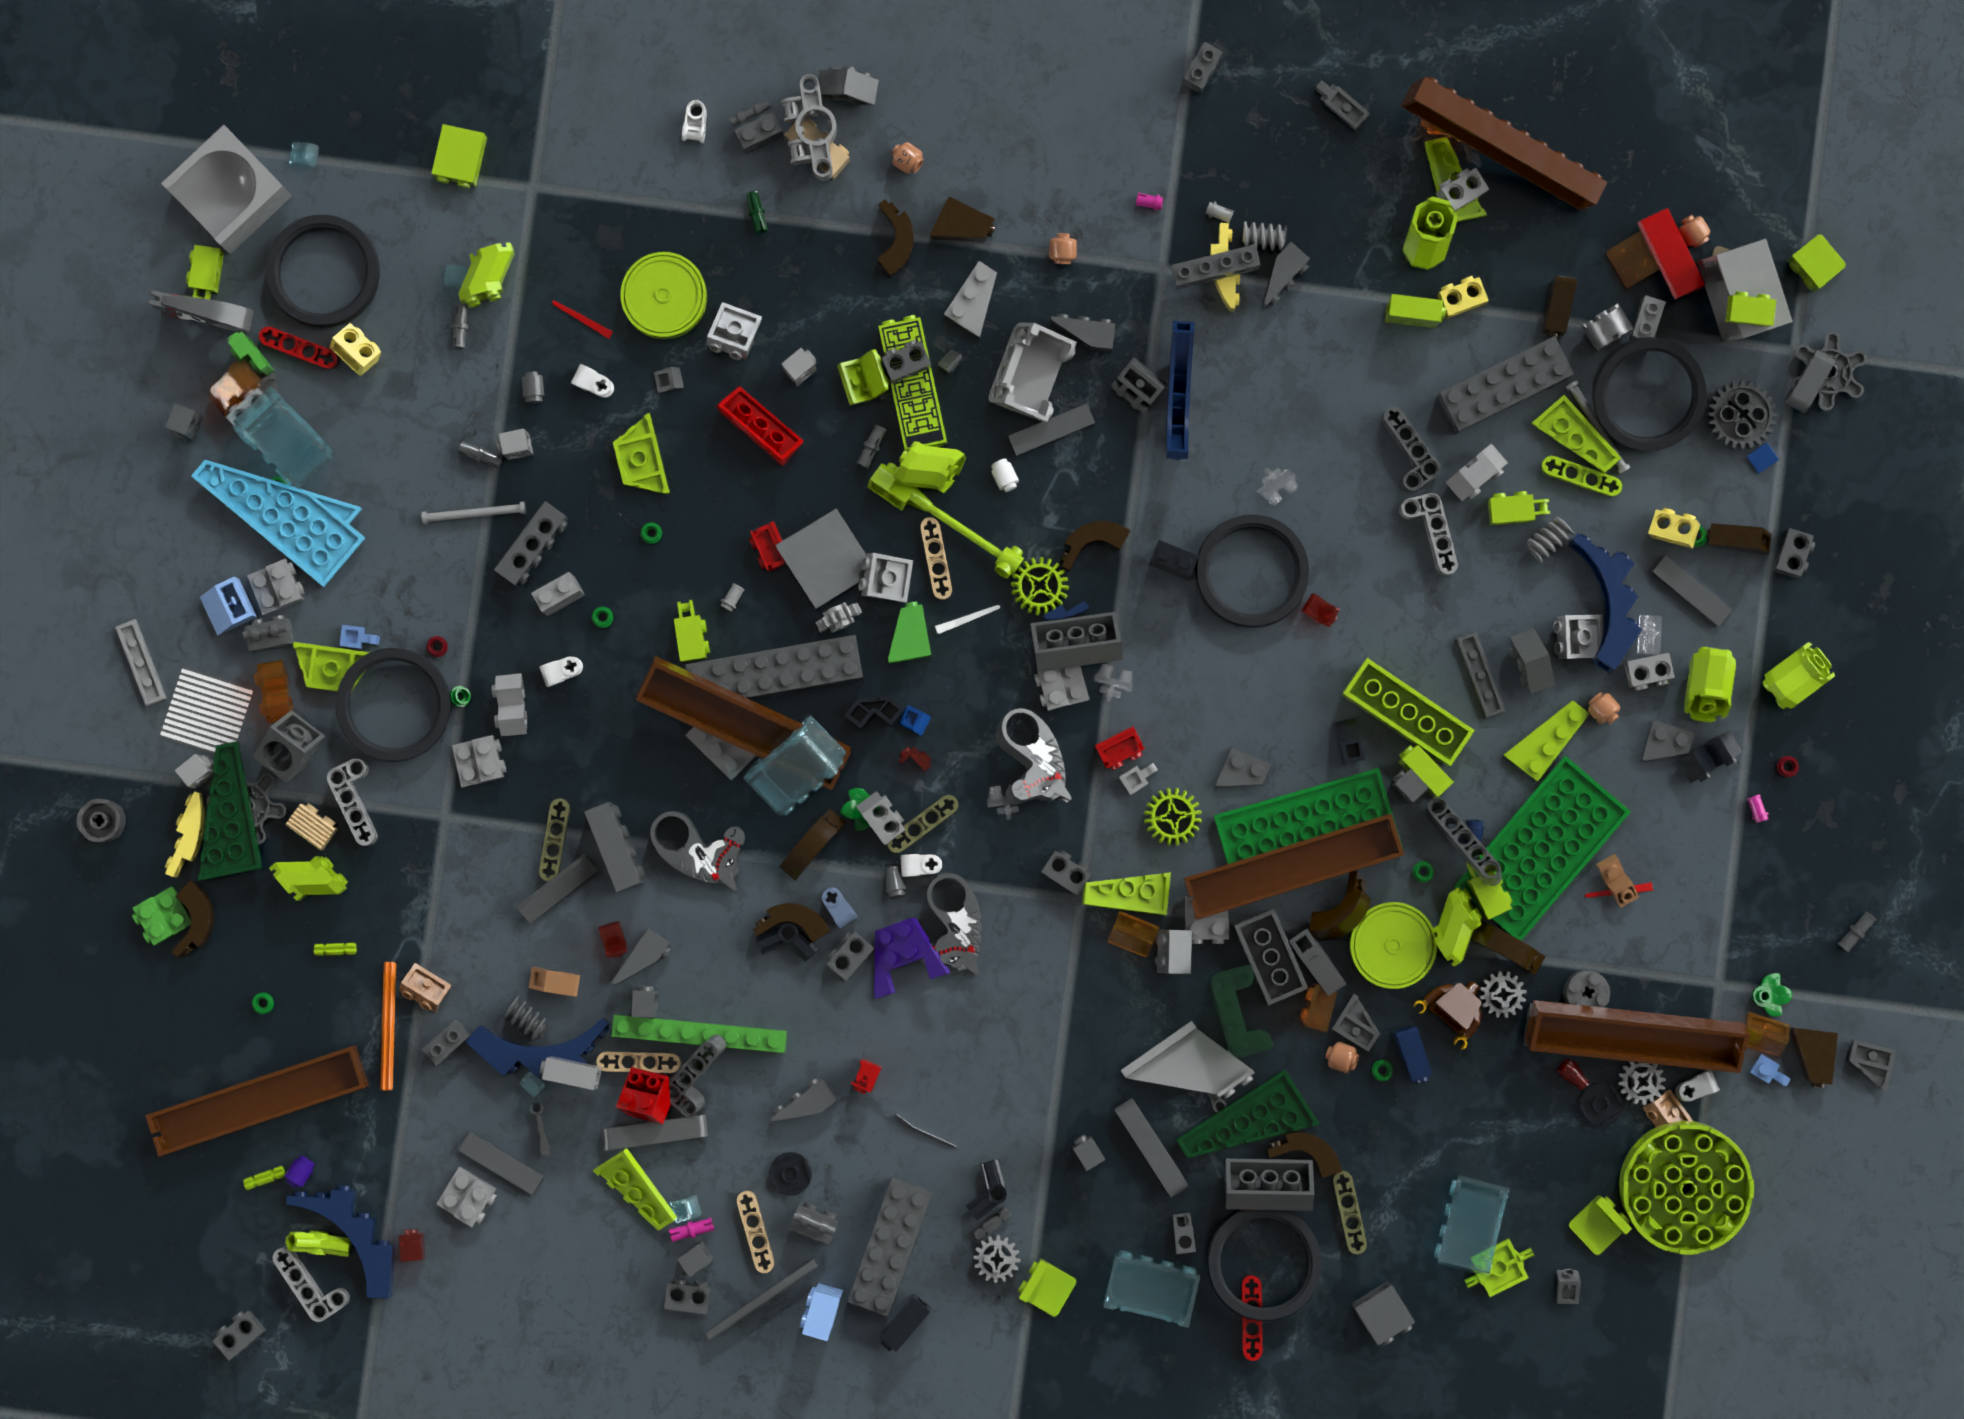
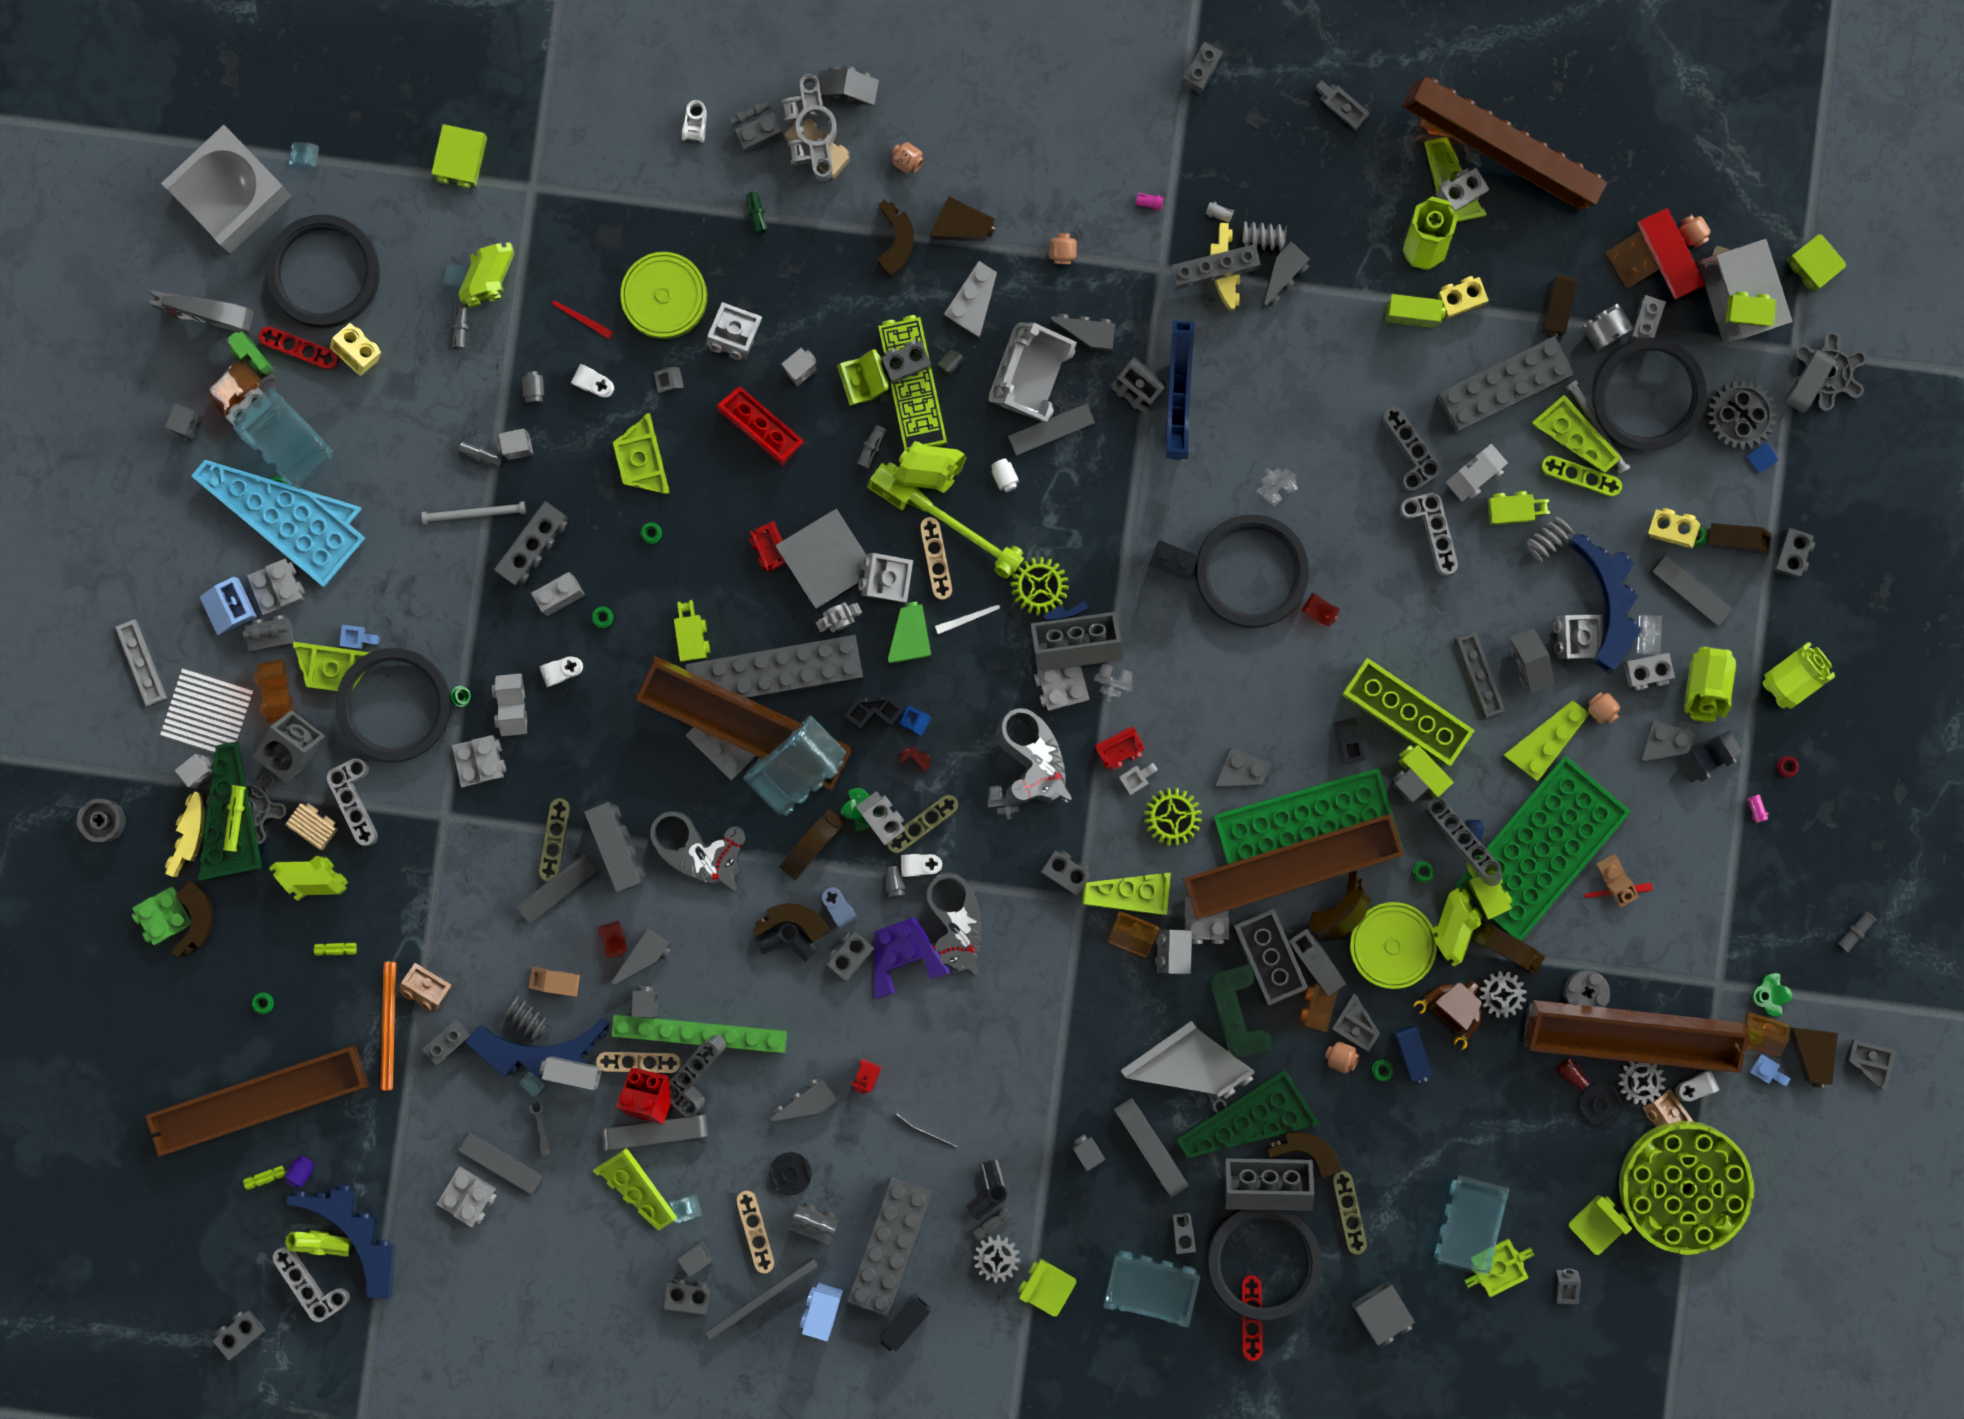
lime brick [186,245,224,299] -> none
clear red brick [399,1229,426,1262] -> none
dark red plate [426,636,448,658] -> none
dark pink pin [669,1217,714,1243] -> none
light grey pin [720,583,745,612] -> none
dark brown arch [1060,521,1130,572] -> none
none -> lime pin [223,785,246,852]

